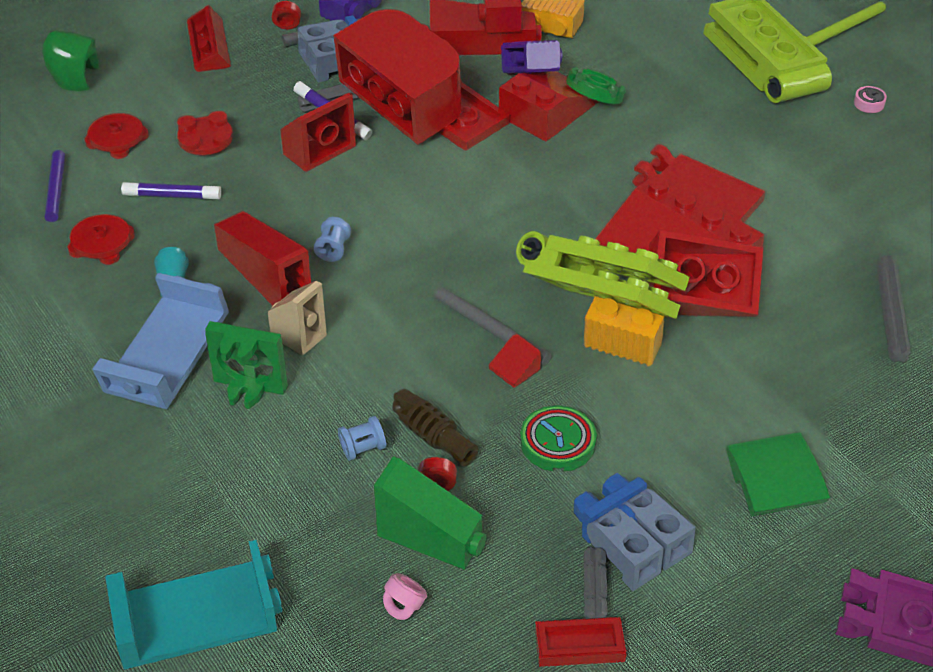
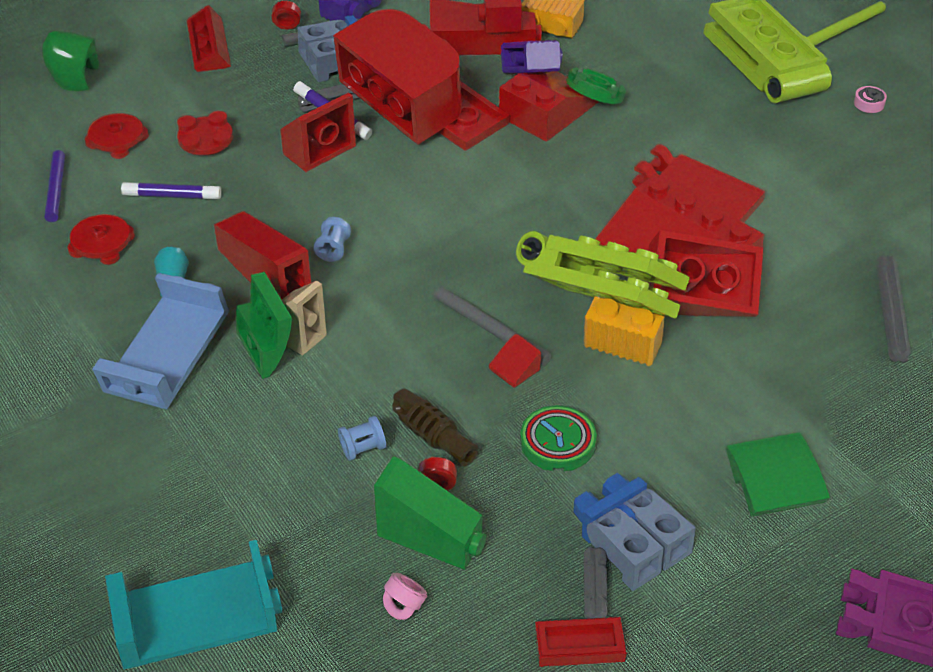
green piece [205,321,288,409] -> none
none -> green slope [236,272,292,379]

